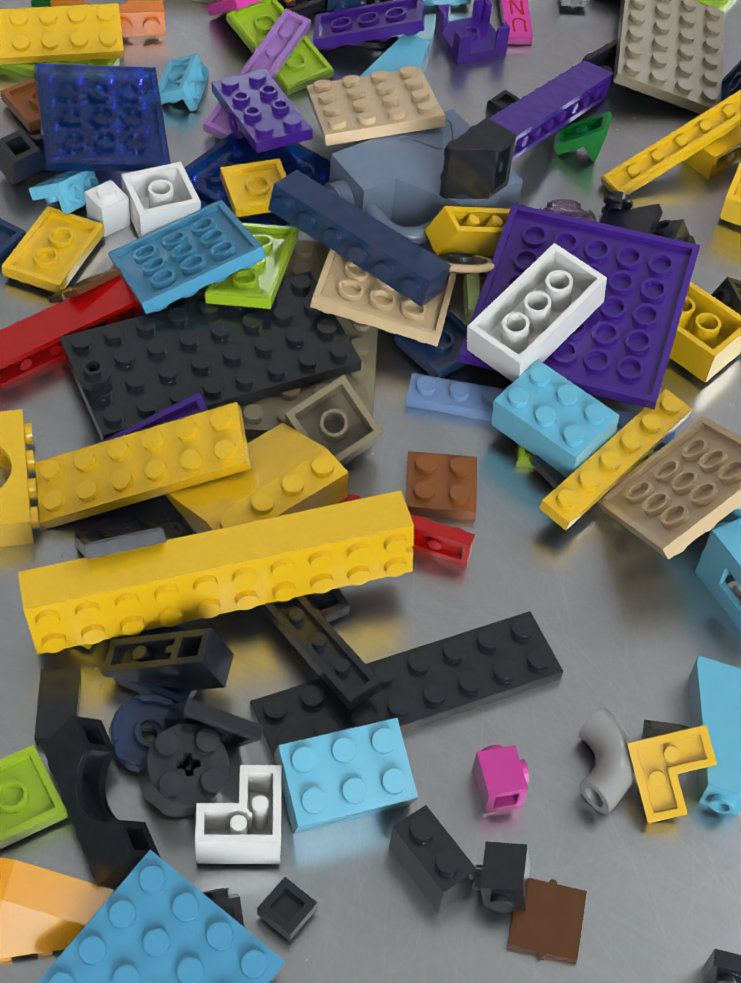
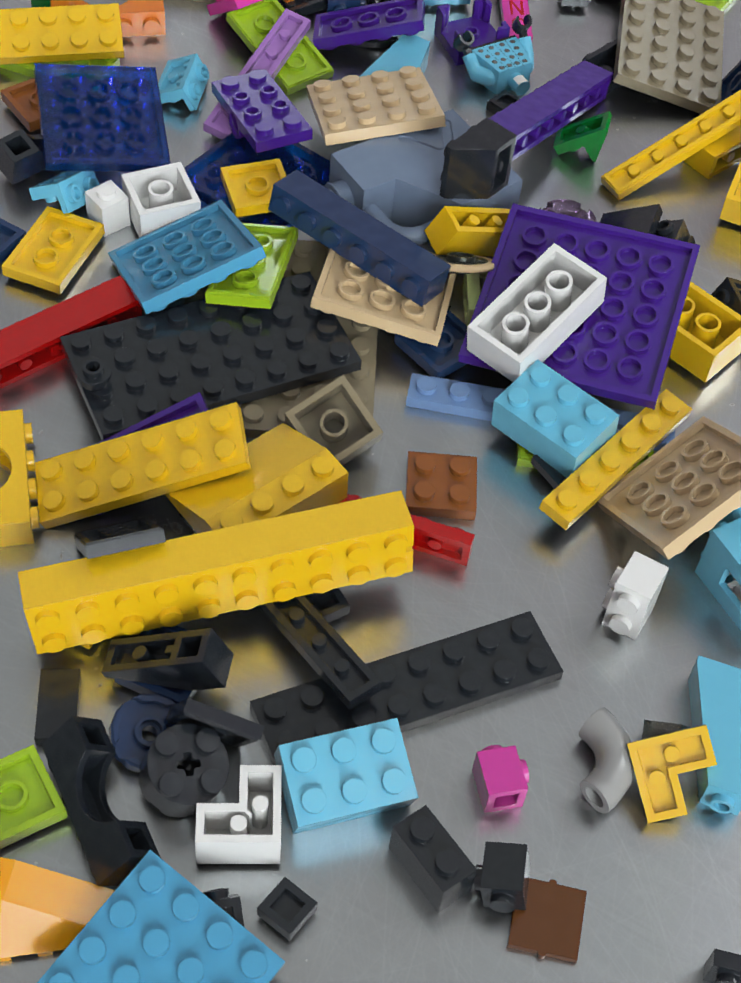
reddish brown piece [47,268,122,303] -> none
black plate [601,191,633,213] -> none
none -> medium azure torso [453,14,534,96]
none -> white brick [601,551,669,640]

